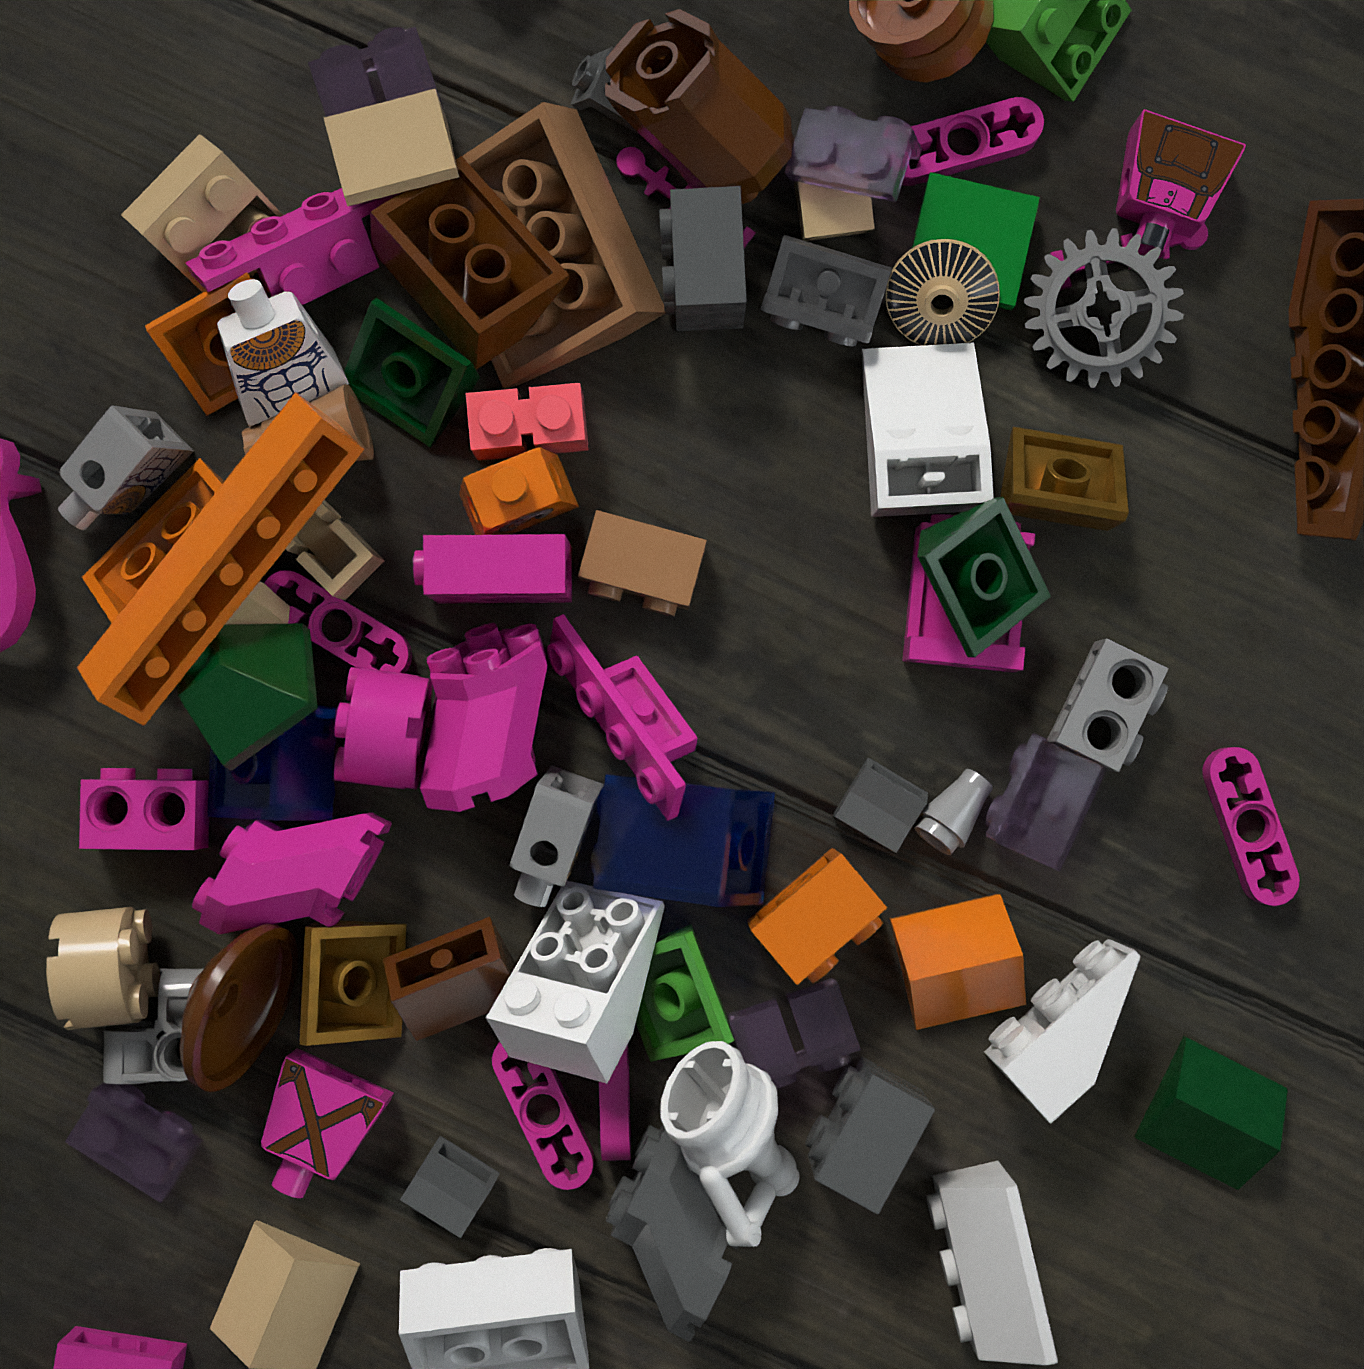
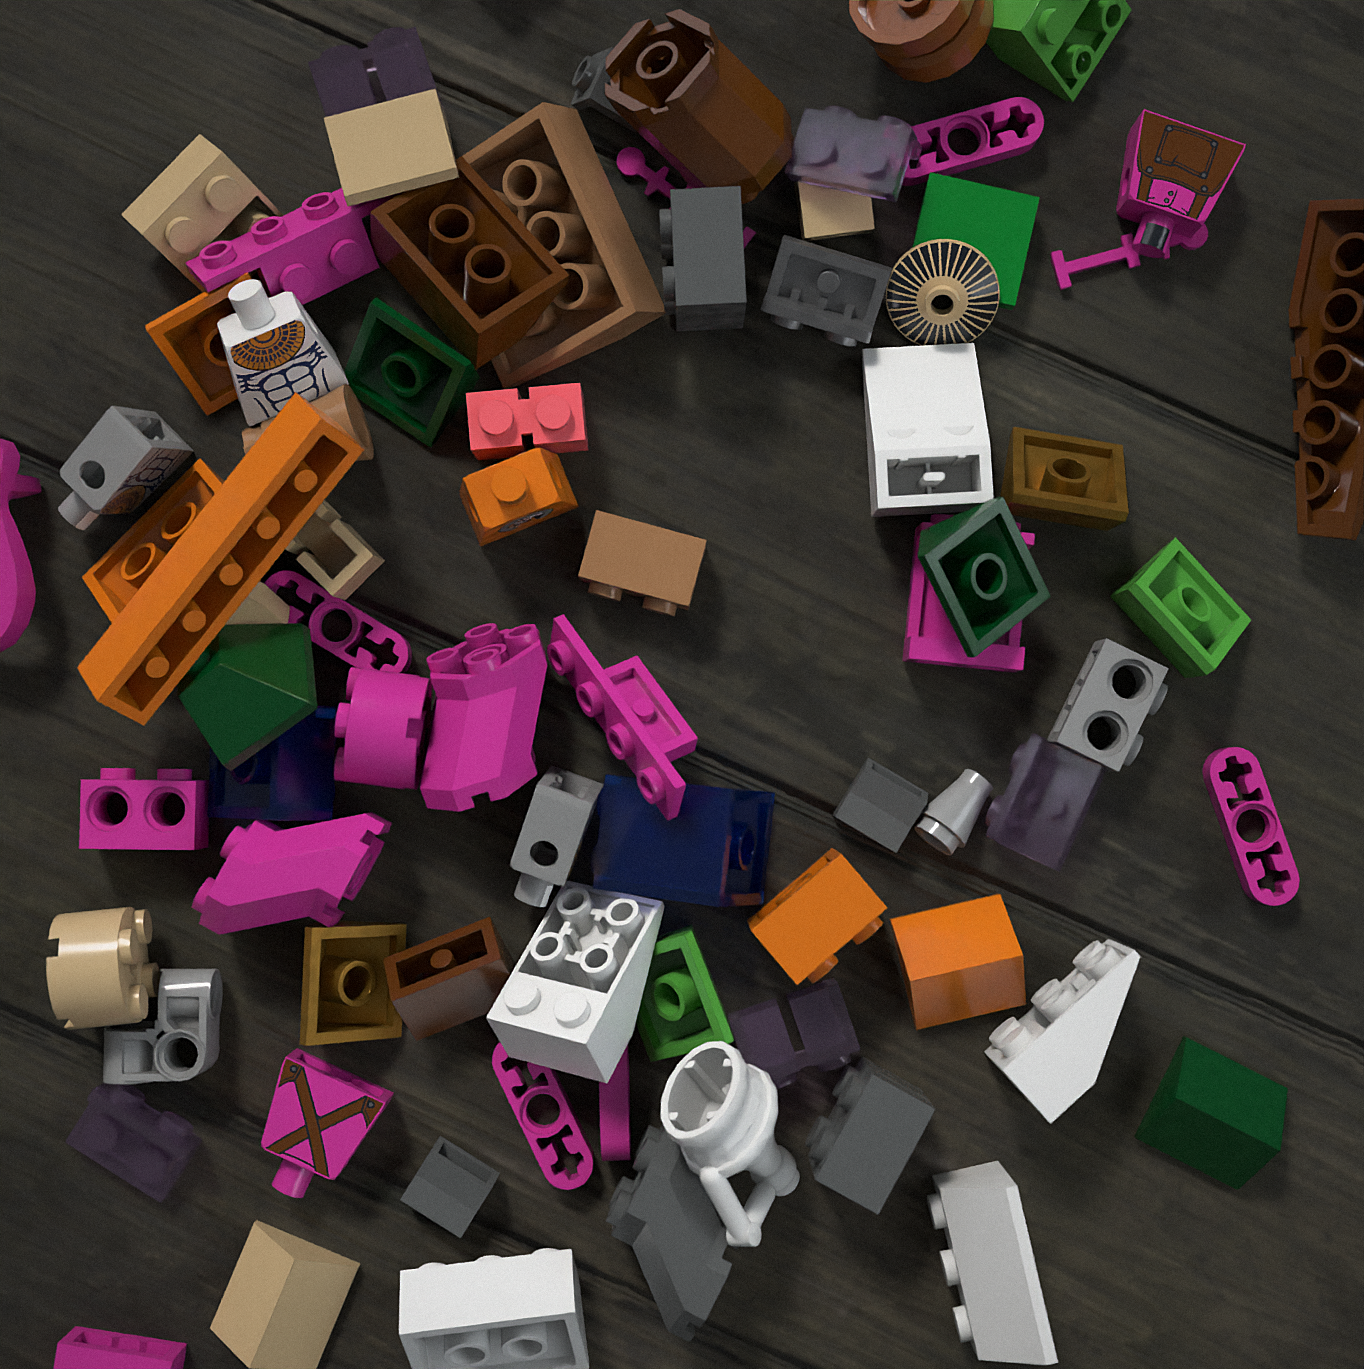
reddish brown dish [180,924,298,1092] -> none
dark pink brick [413,534,572,604] -> none
light grey gear [1024,228,1184,388] -> none
none -> bright green slope [1110,537,1251,679]

